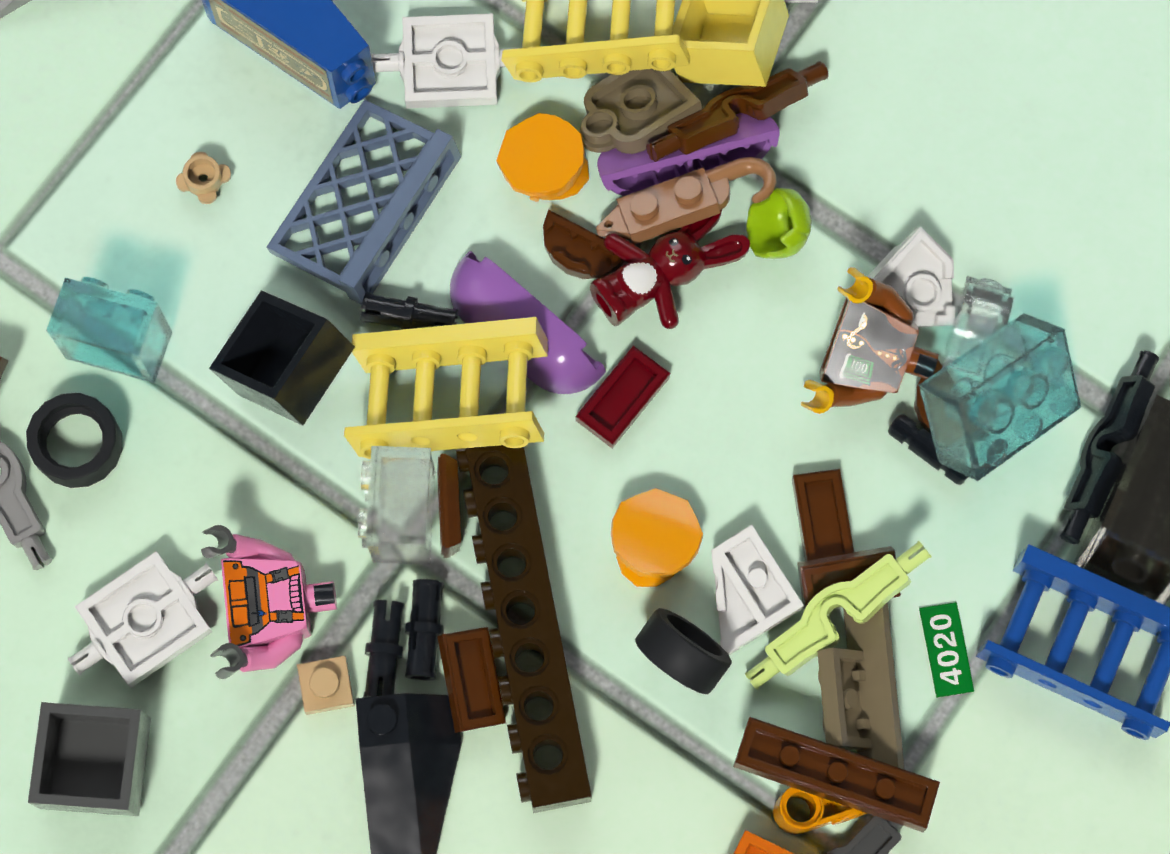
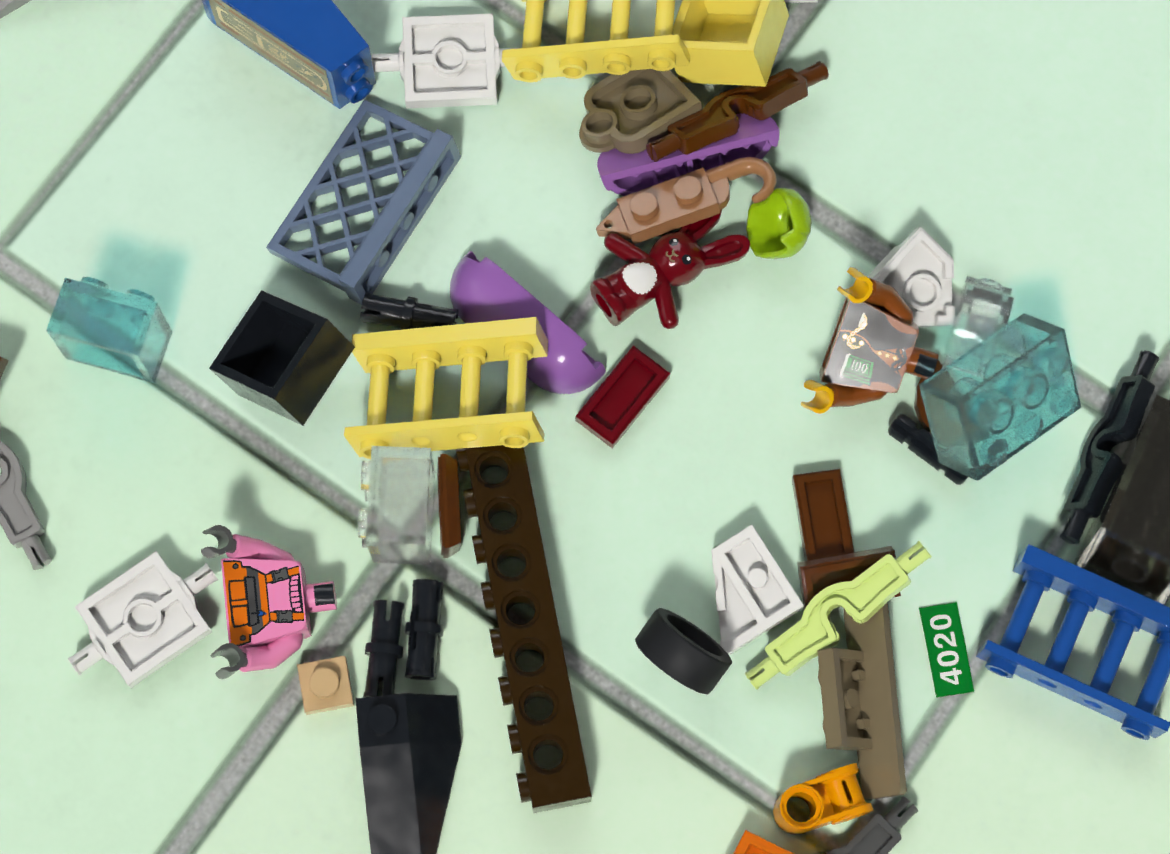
black tyre [26,393,123,488] -> none
dark grey piece [28,702,151,816] -> none
tan plate [176,152,231,204] -> none
reddish brown tile [437,627,506,733] -> none
light orange hat [496,113,589,202] -> none
reddish brown tile [543,209,625,279] -> none
light orange hat [611,488,703,587] -> none
reddish brown tile [733,717,940,832] -> none

